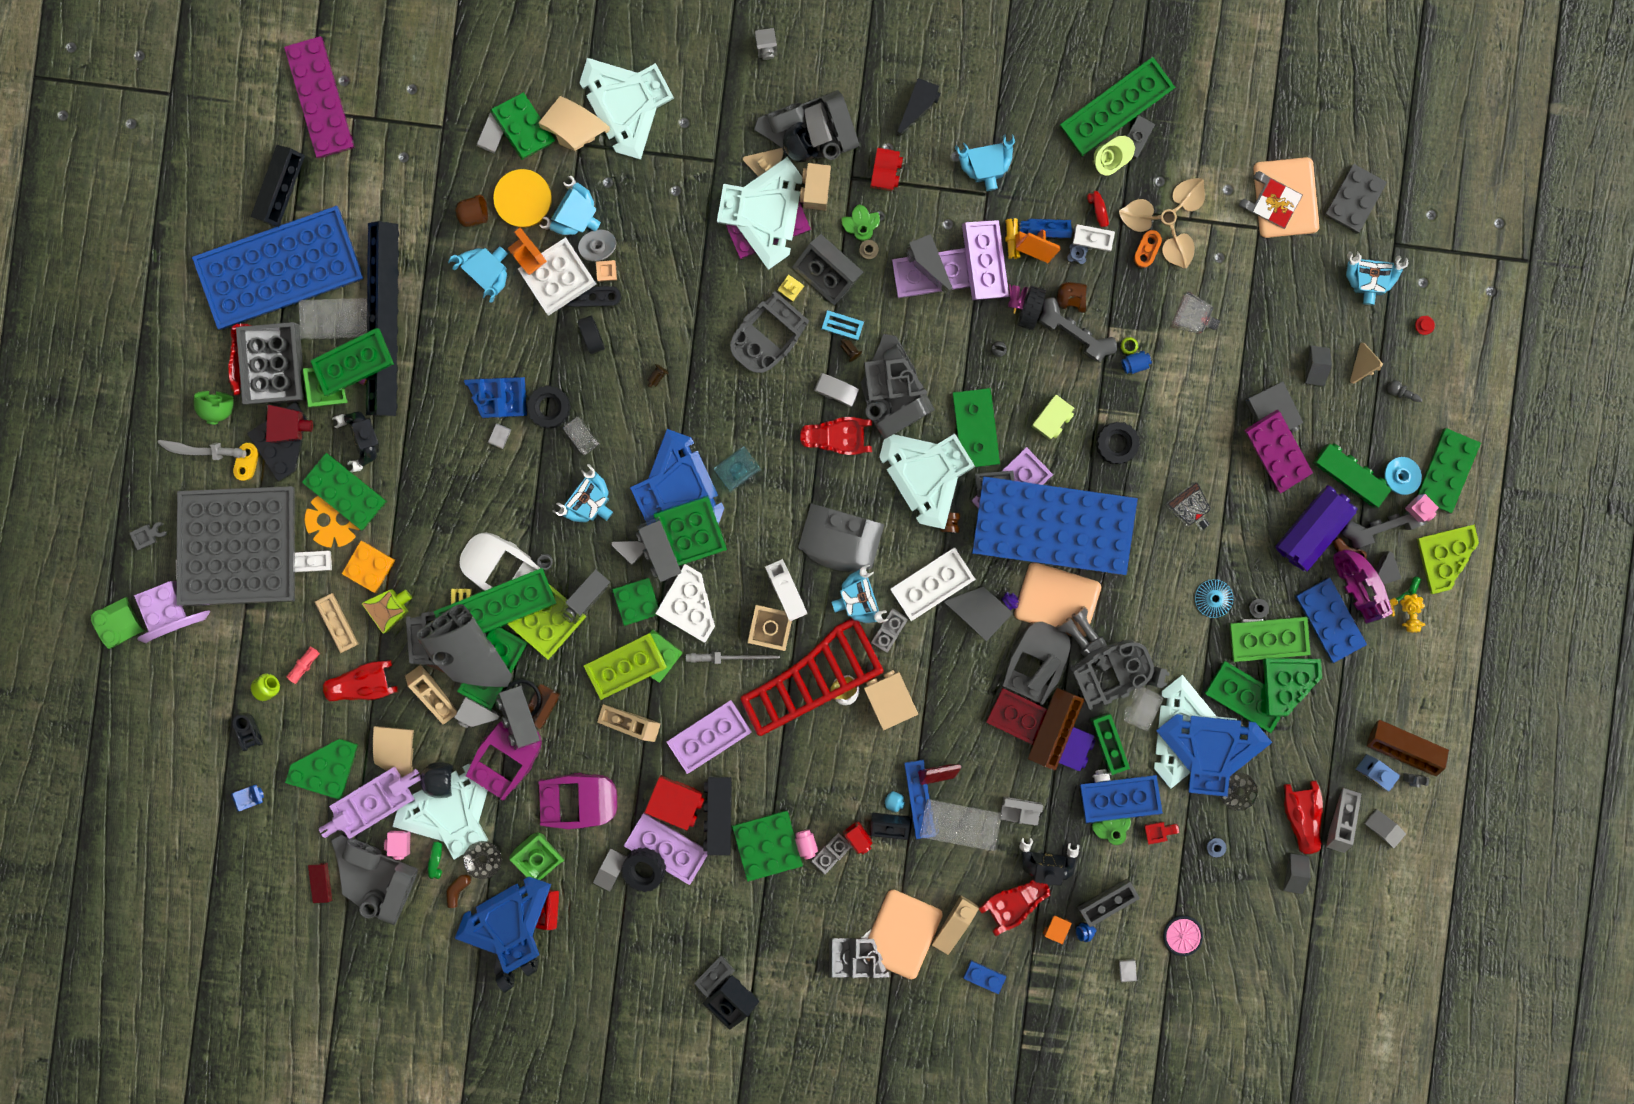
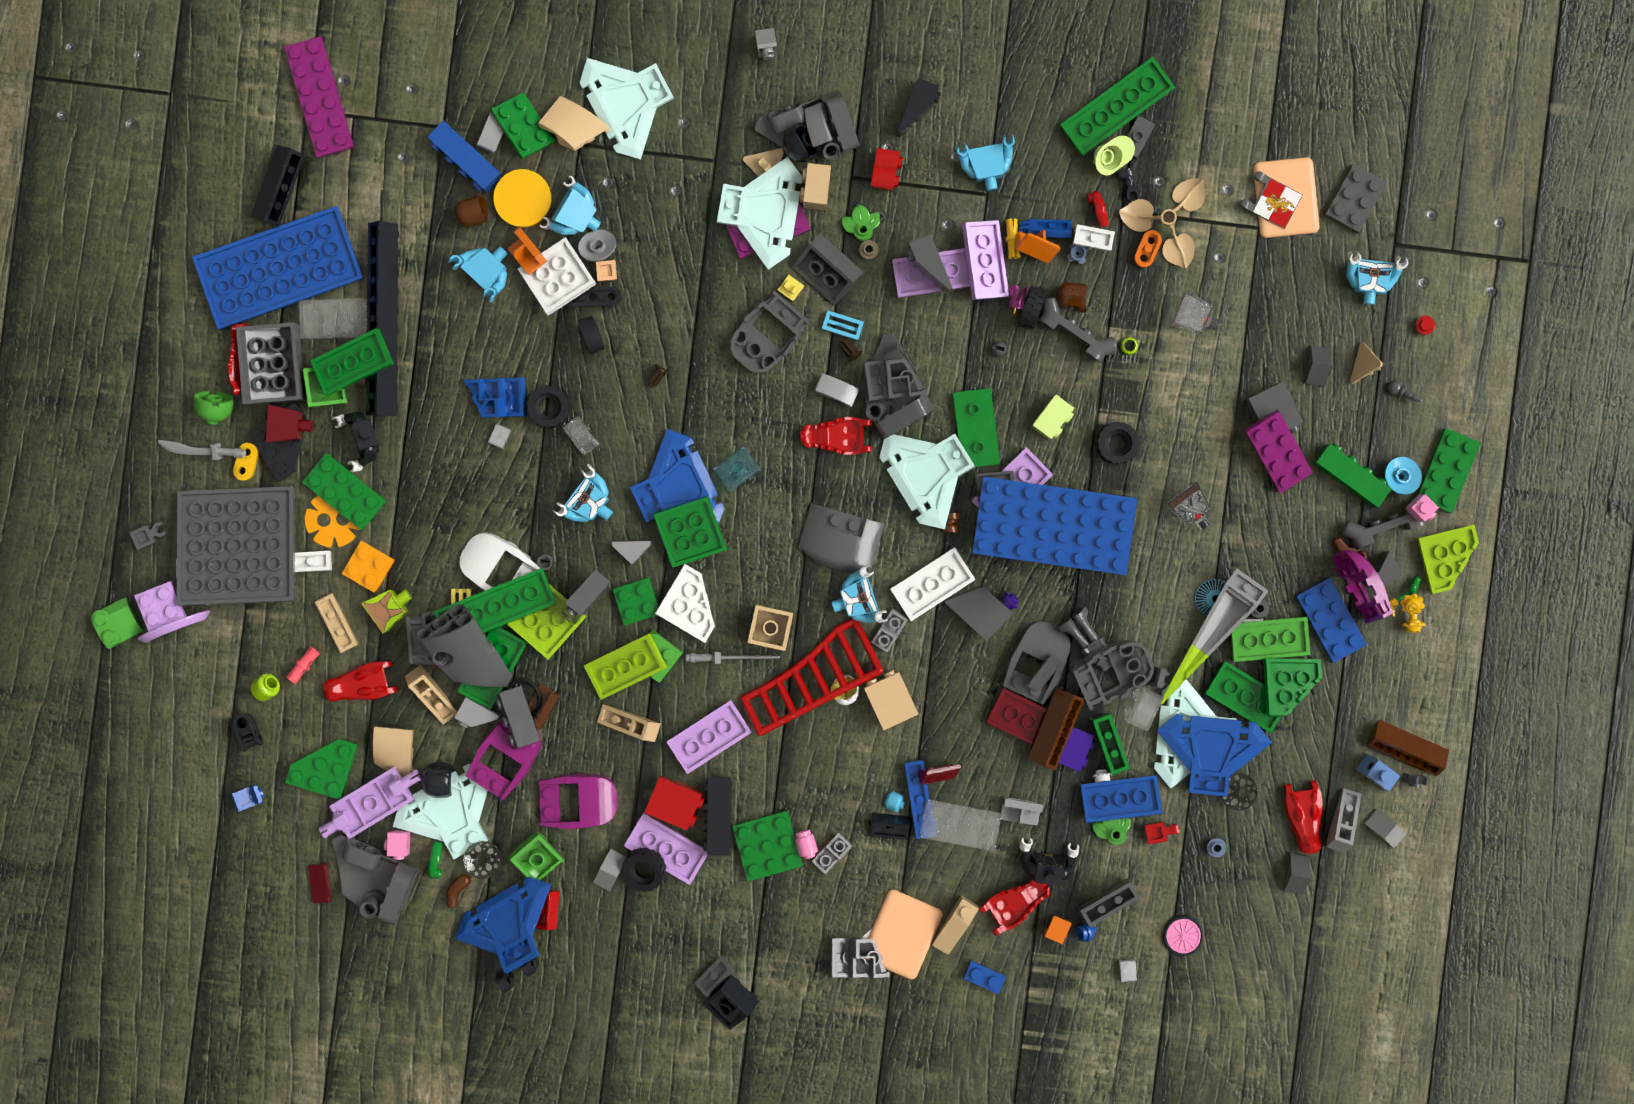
dark grey brick [635,517,682,582] -> none
white slope [765,559,807,621] -> none
red brick [843,821,872,855] -> none
light nougat piece [1014,562,1101,637] -> none
blue brick [1121,351,1152,374] -> none
dark purple brick [1275,485,1358,572] -> none
none -> blue brick [428,120,502,192]
none -> black piece [1116,167,1140,202]
none -> light grey plate [1160,568,1268,704]

